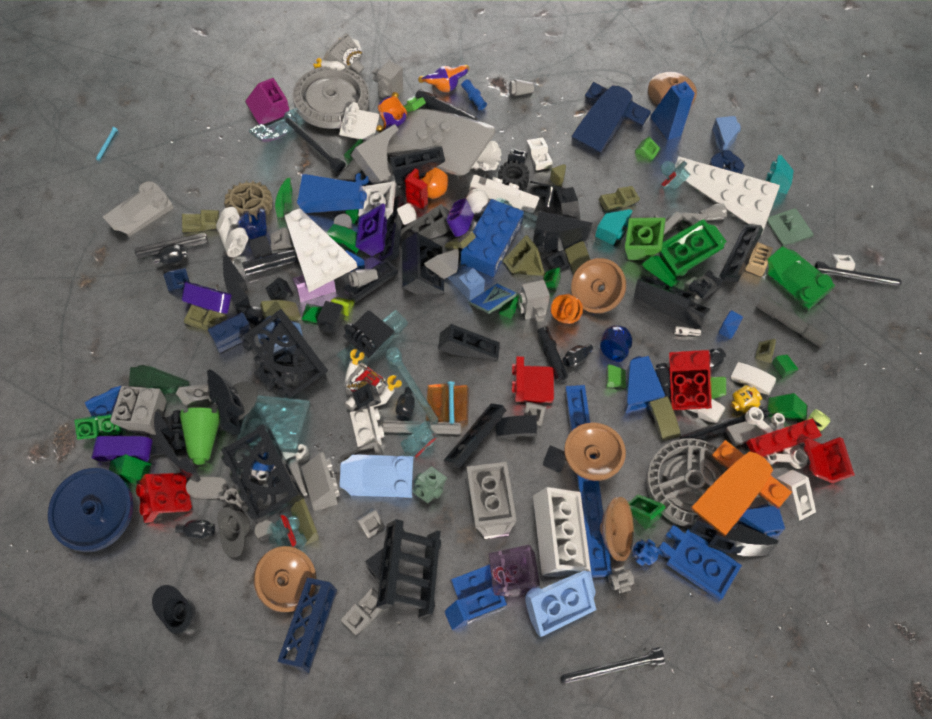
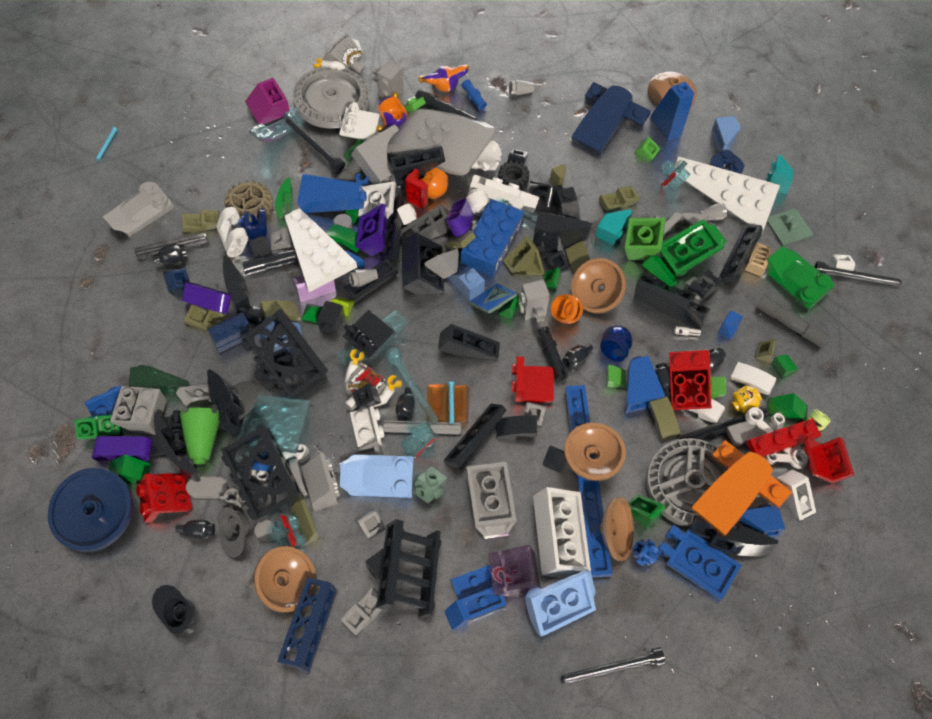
black slope [265,277,293,300] -> none
white slope [527,138,553,170] -> none
light grey gear [608,566,634,594] -> none

